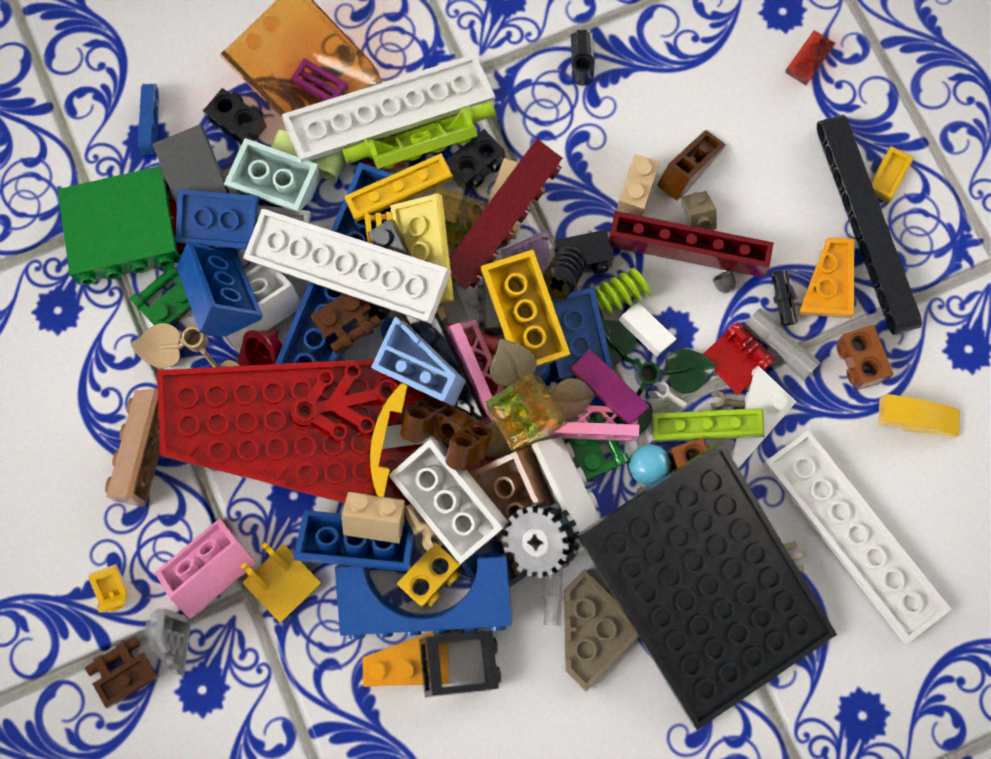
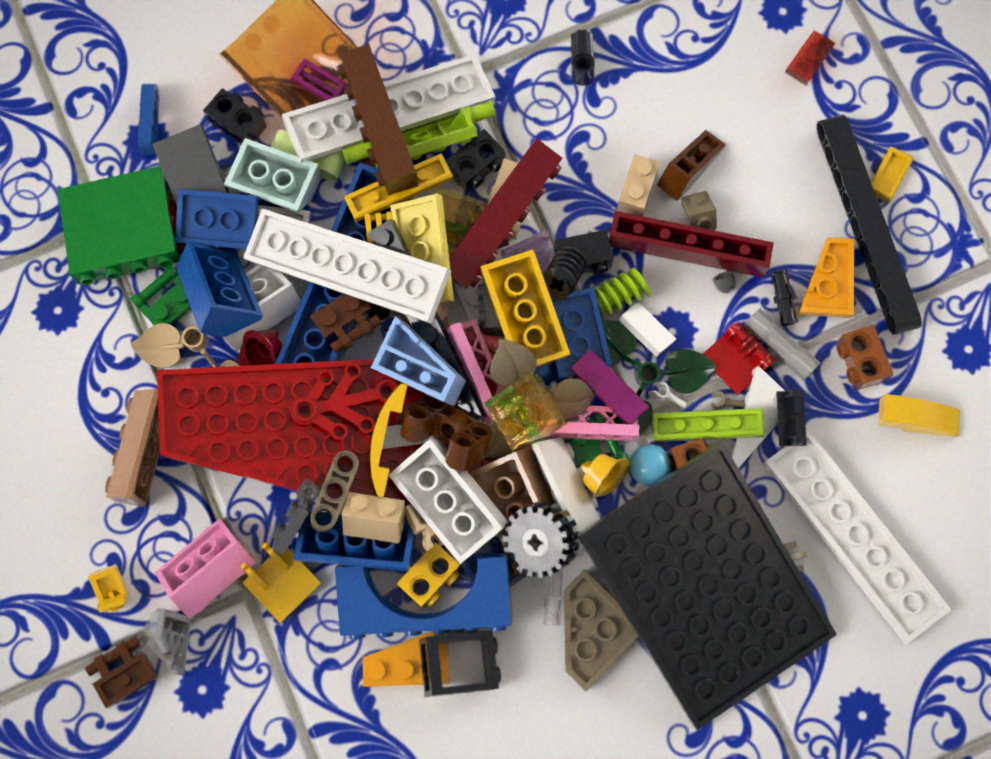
none -> dark grey hinge [272,479,321,555]
none -> dark tan beam [310,451,359,532]
none -> reddish brown brick [337,44,418,195]
none -> yellow piece [581,454,631,498]
none -> black hinge [776,389,807,446]

